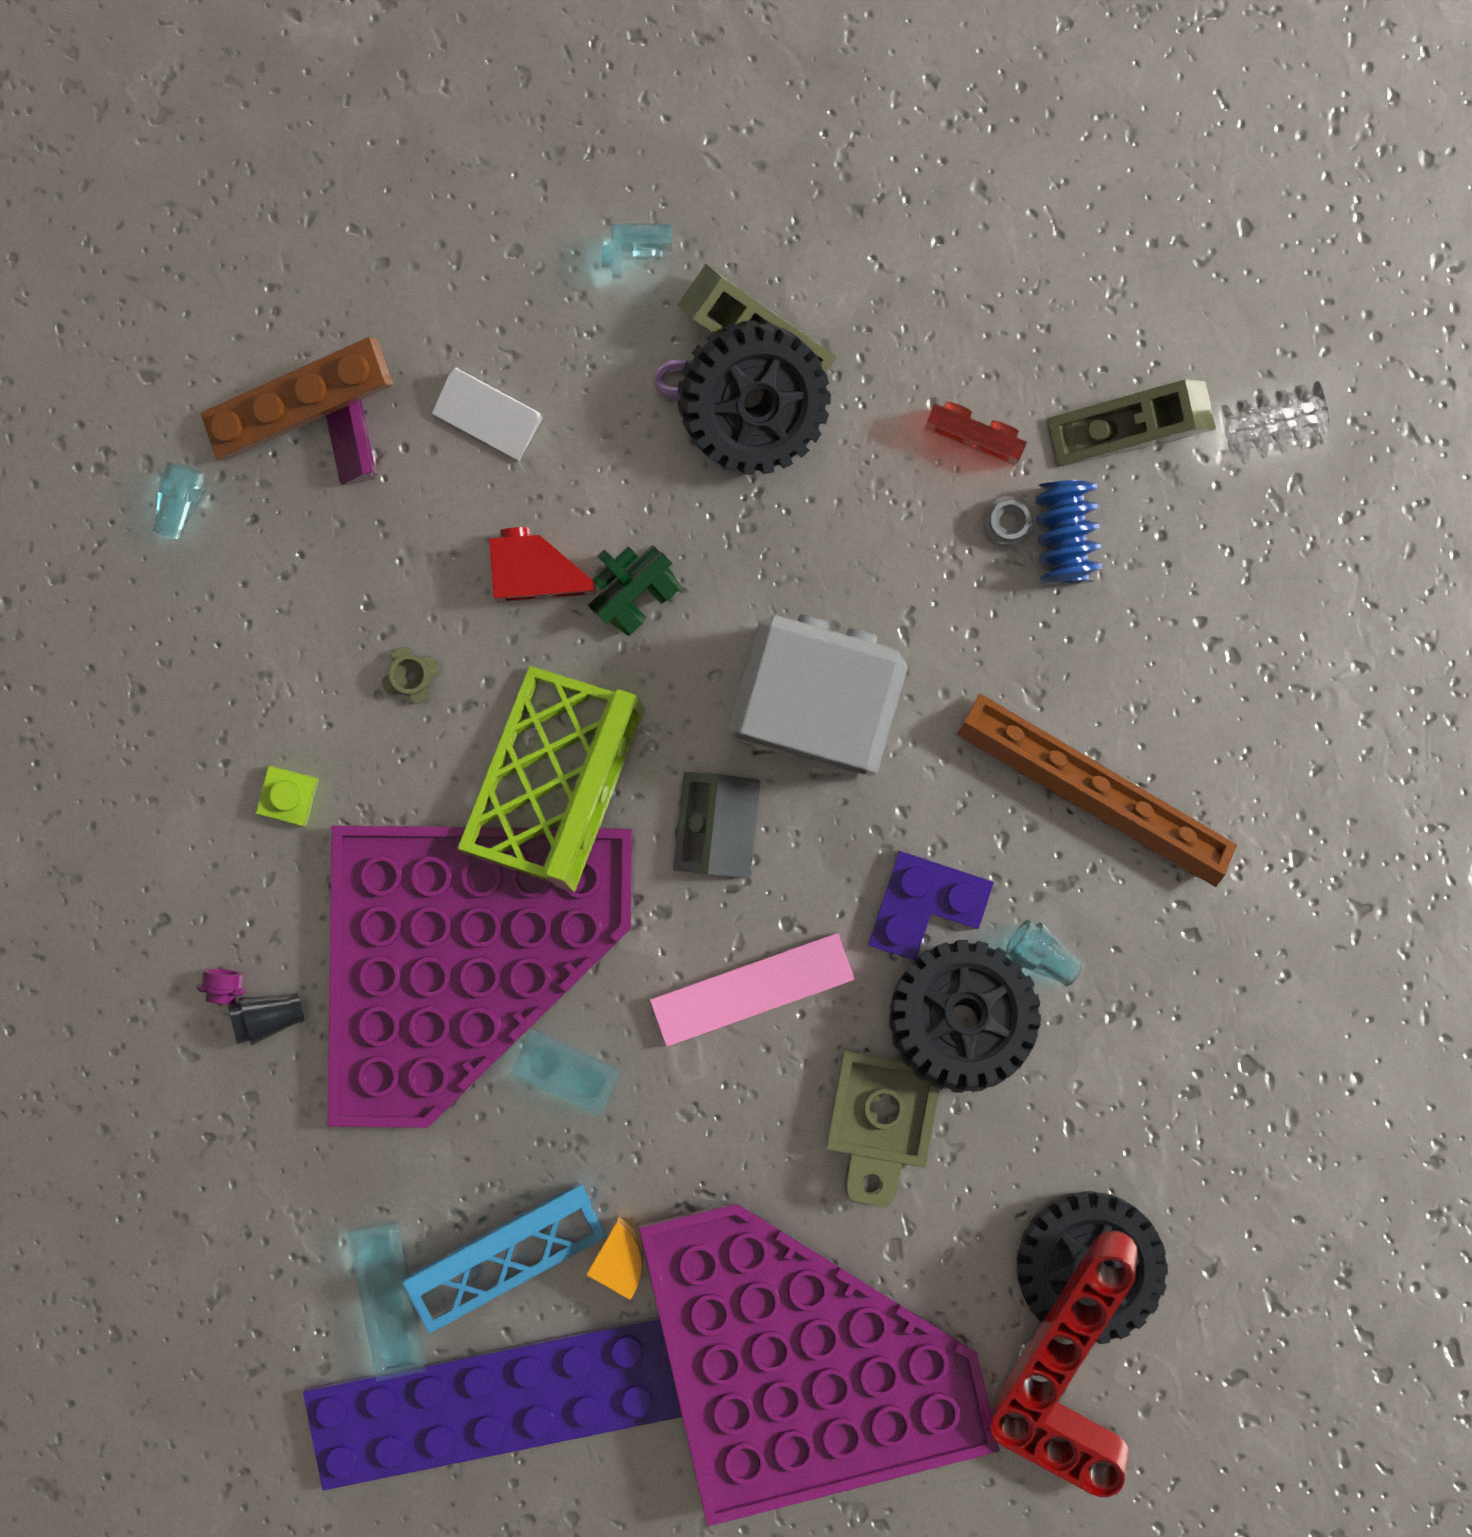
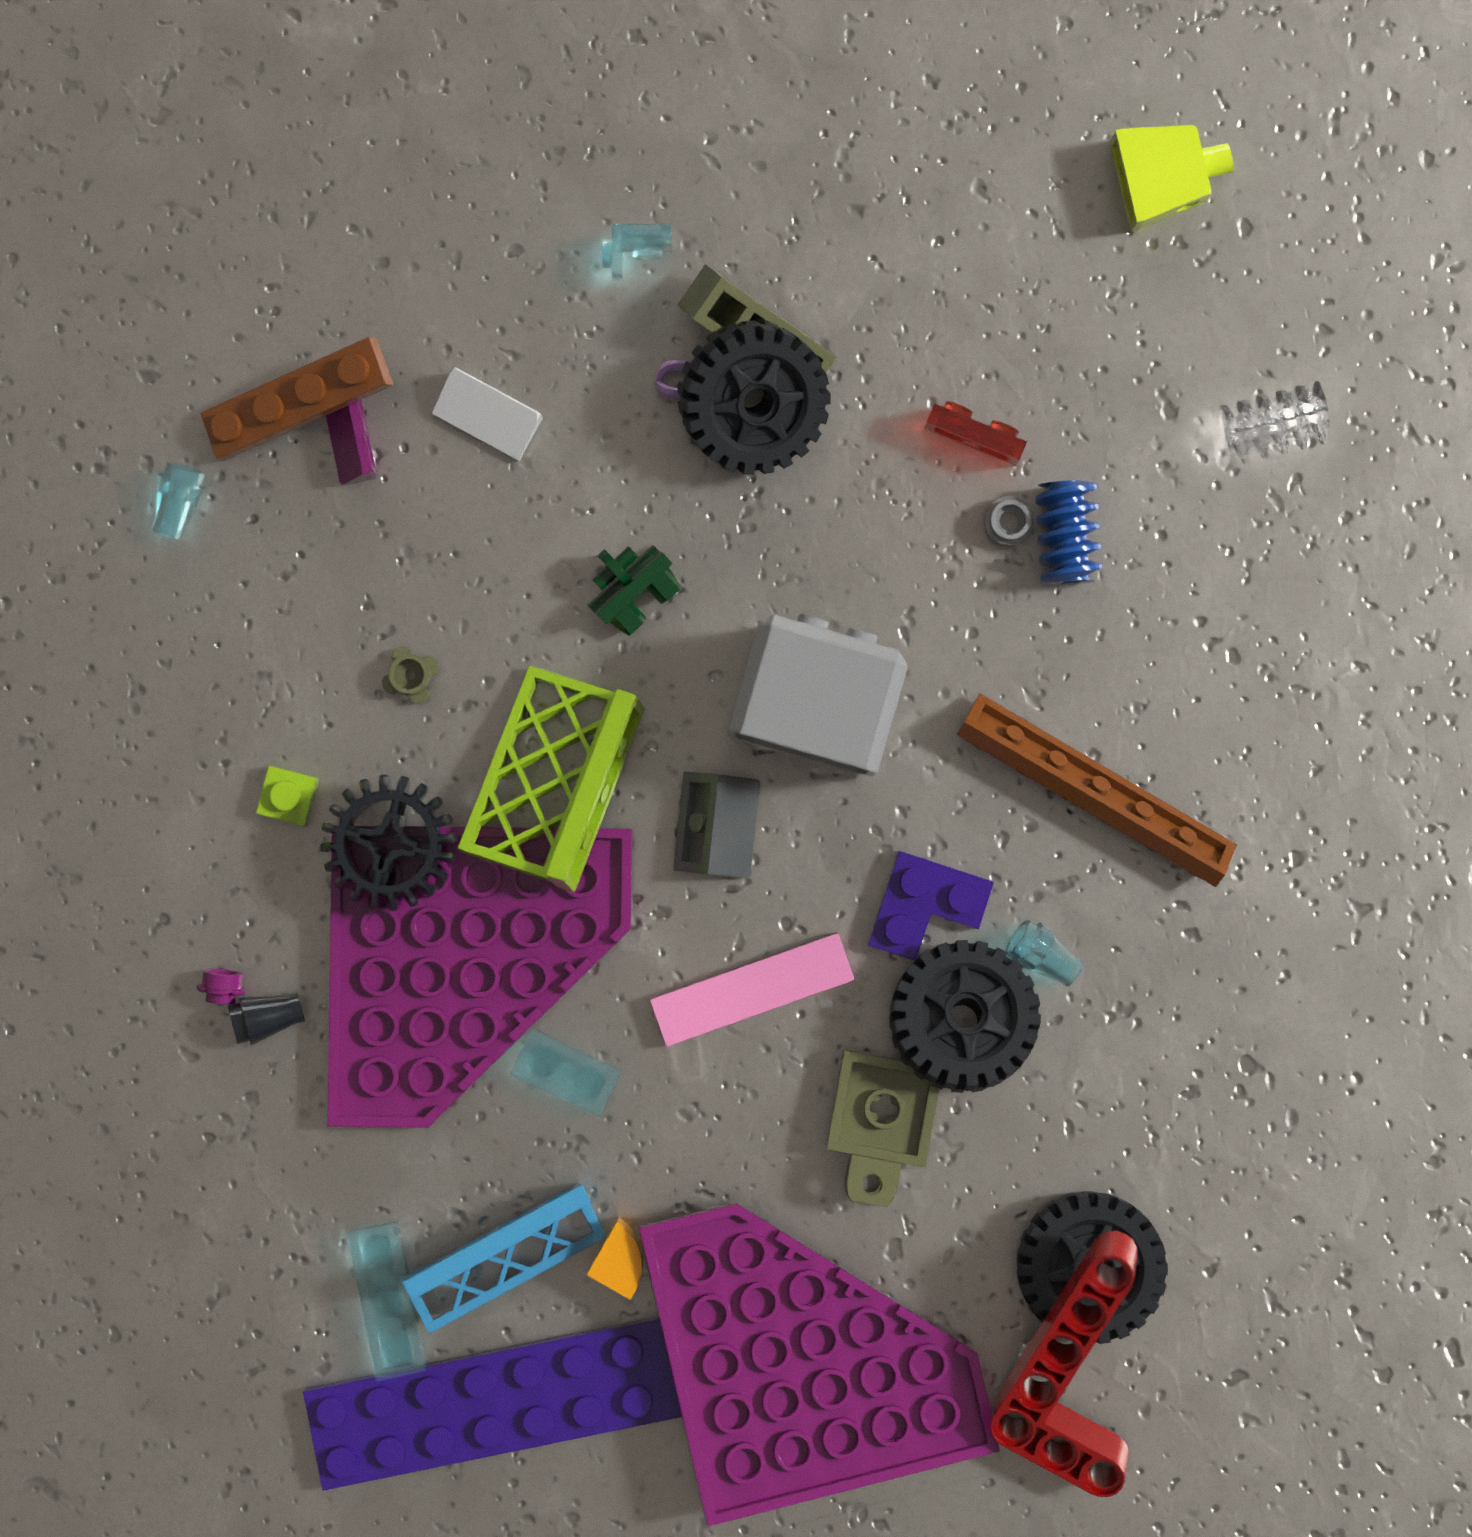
red slope [489,527,596,602] -> none
olive slope [1048,379,1216,467] -> none
none -> black gear [320,775,458,911]
none -> neon yellow torso [1110,125,1234,232]

